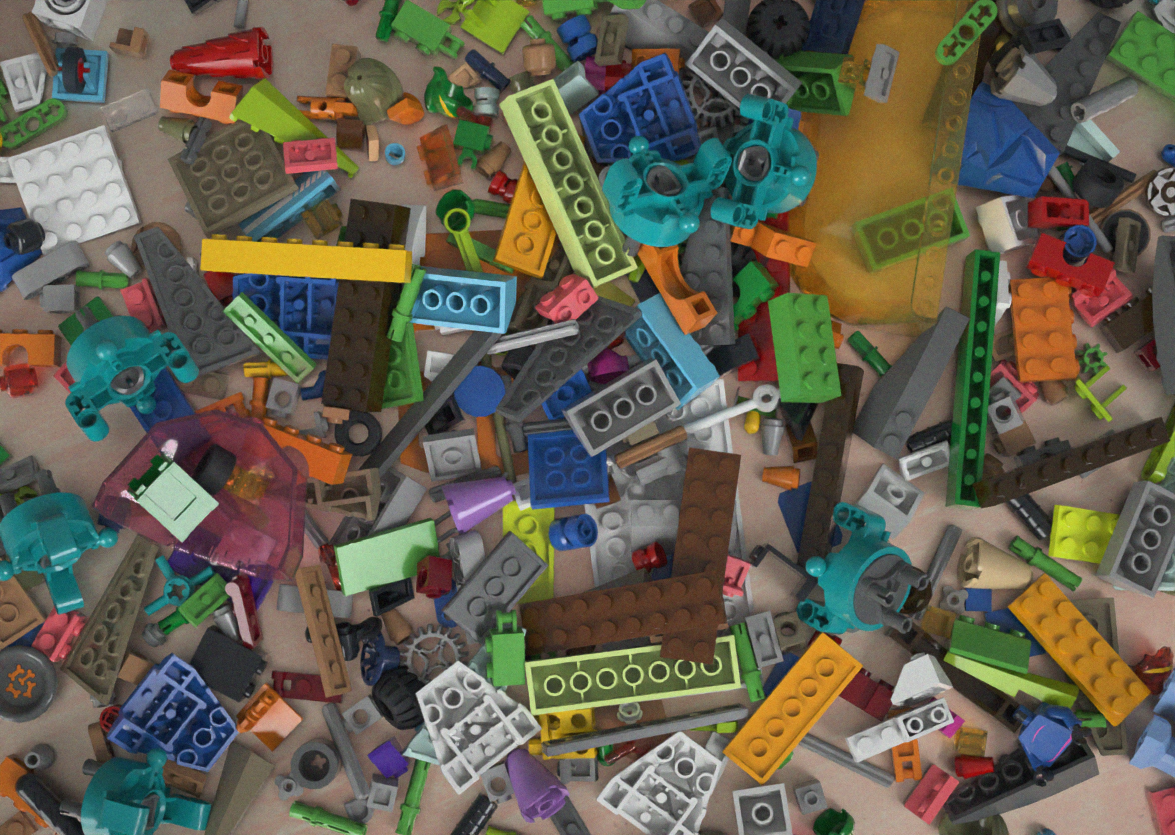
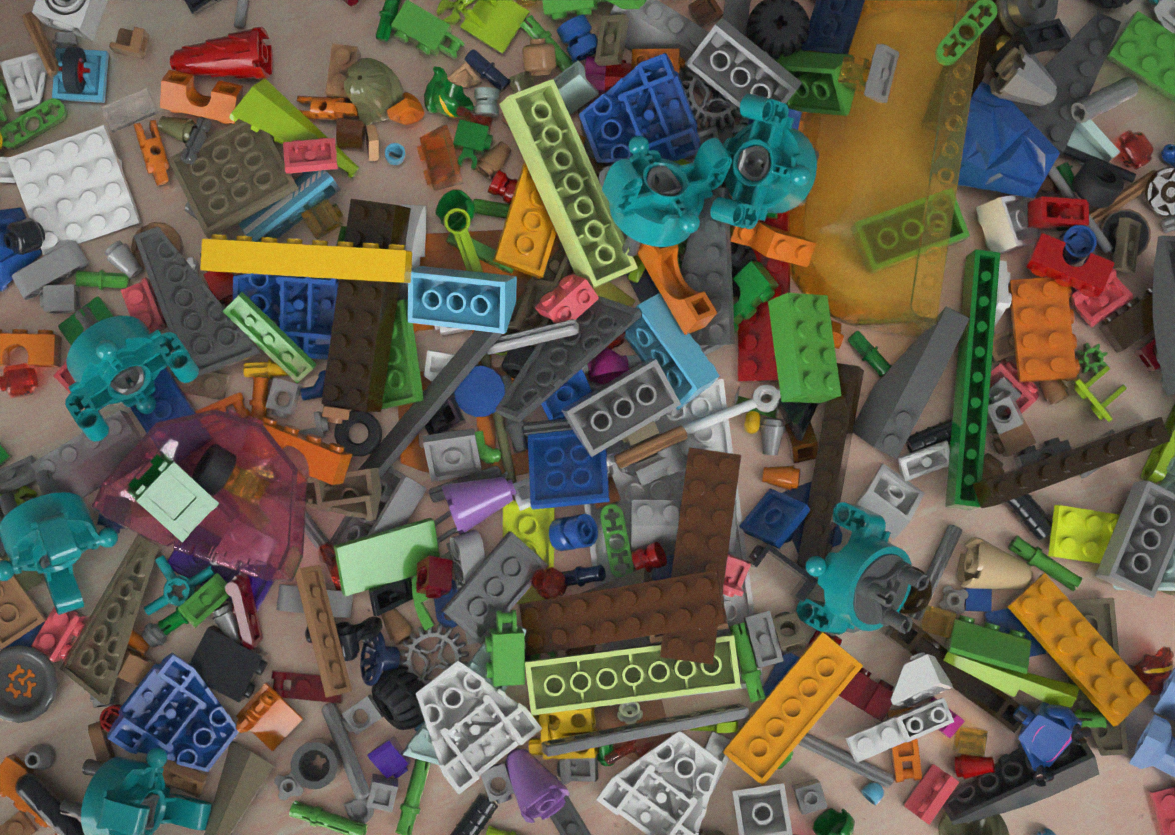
bright green pin [386,264,427,342] -> none
black slope [706,333,760,379] -> none
none -> light grey slope [31,410,153,498]
none -> orange pin [128,627,150,656]
none -> orange hinge [133,120,170,186]
none -> bright green slope [412,575,436,631]
none -> bright green arm [475,431,501,464]
none -> clear red rock [531,567,567,599]
none -> dark blue axle [555,564,606,587]
none -> bright green beam [600,504,634,578]
none -> blue tile [739,488,811,549]
none -> medium azure hinge [861,783,884,806]
none -> clear red head [1116,130,1154,170]

